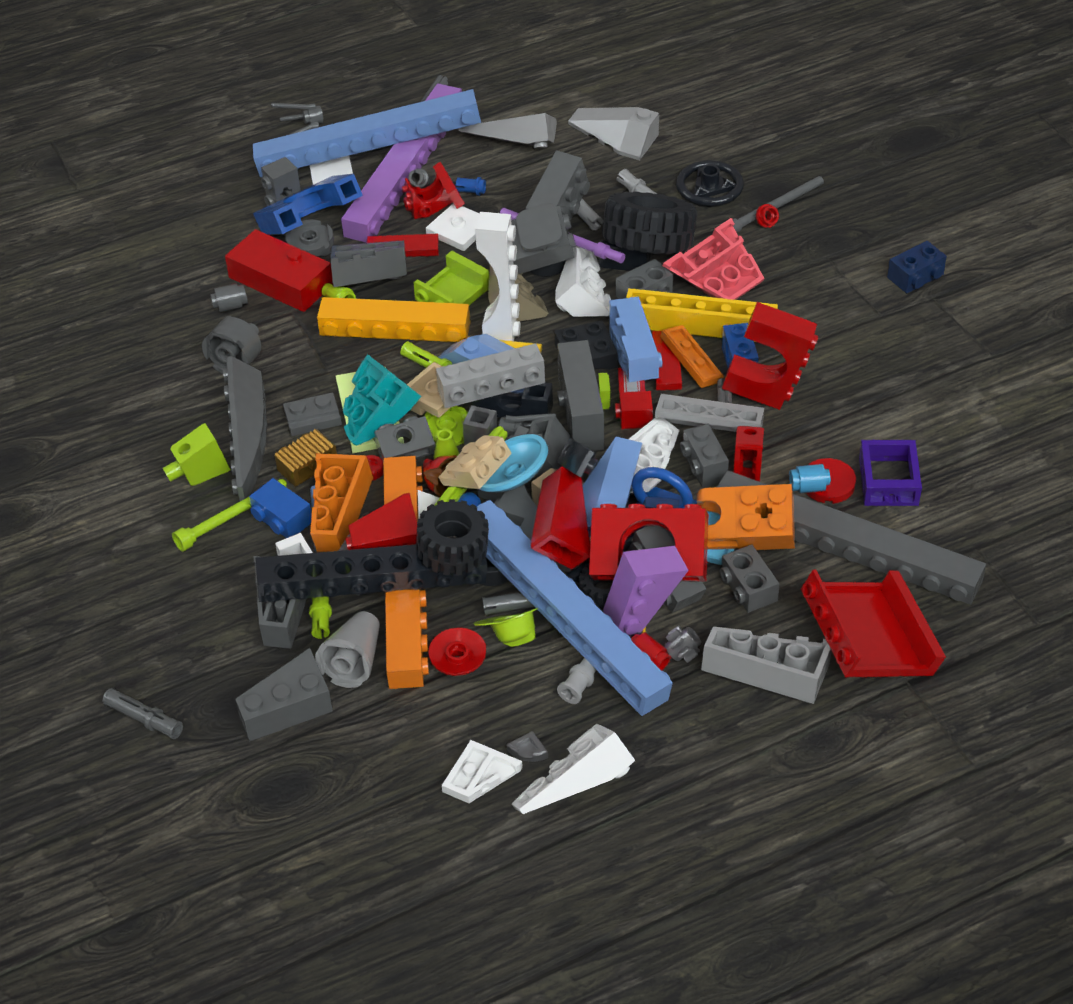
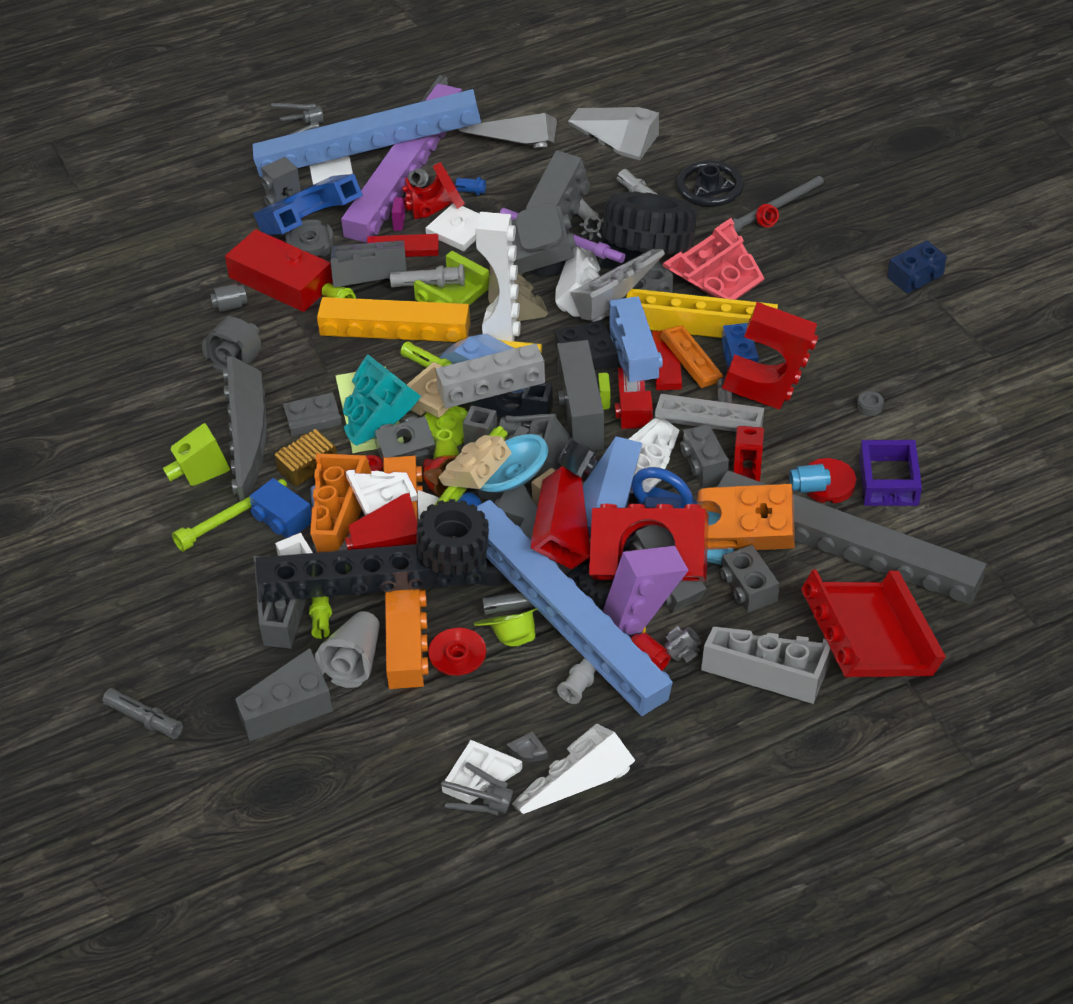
none -> white wing [346,470,418,516]
none -> light grey pin [390,264,465,288]
none -> magenta tile [392,197,405,231]
none -> dark grey plant [441,763,513,816]
none -> light grey wedge [570,249,665,322]
none -> flat silver gear [579,213,604,242]
none -> dark grey tile [857,391,884,416]

